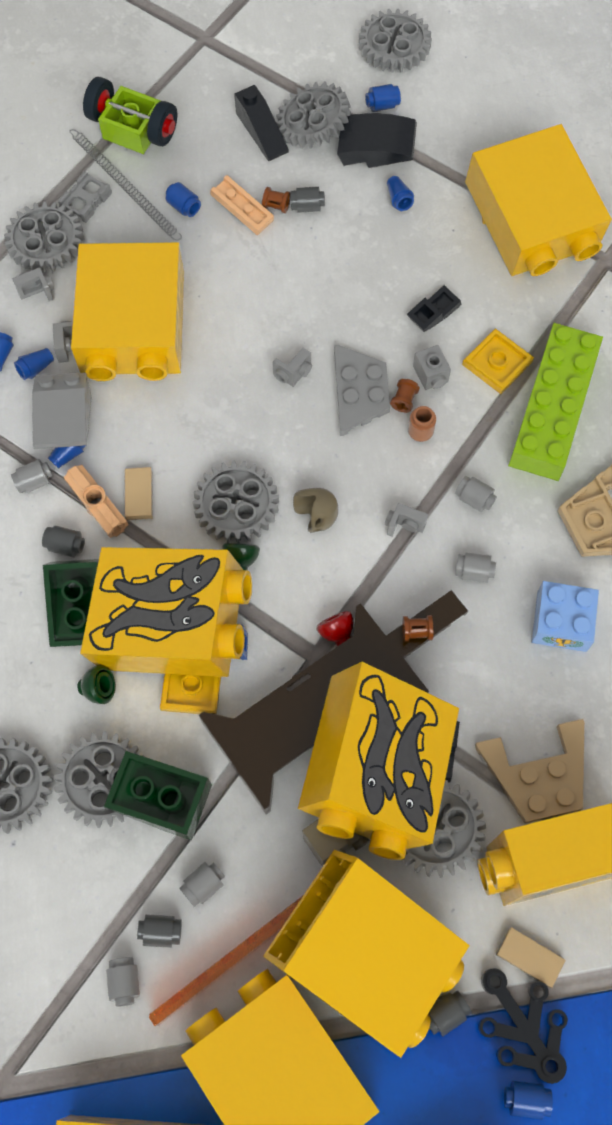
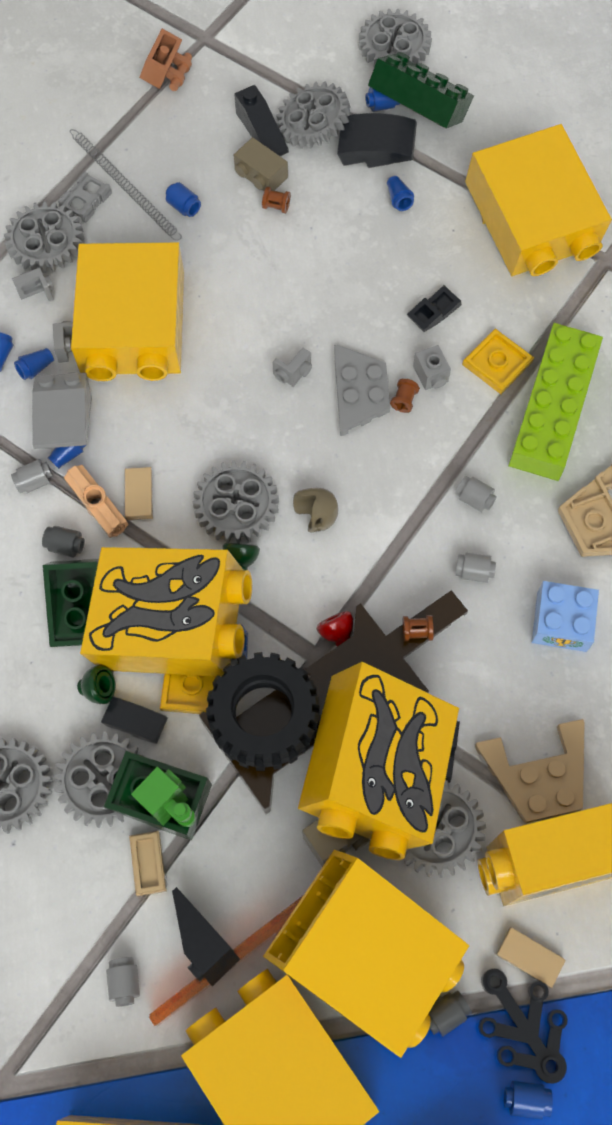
brick [83,77,178,155] -> none
dark grey brick [137,914,182,948] -> none
light grey brick [179,862,225,907] -> none
light nougat hinge [210,175,274,236] -> none
dark grey brick [290,186,325,213] -> none
light grey bracket [385,503,428,536] -> none
nougat brick [408,406,436,442] -> none
none -> black slope [101,696,168,744]
none -> tan tile [129,831,167,897]
none -> bright green brick [131,767,196,827]
none -> nougat brick [139,28,192,91]
none -> black slope [172,887,240,987]
none -> black tyre [206,652,320,771]
none -> dark tan brick [233,137,288,191]
none -> dark green piece [368,52,474,129]

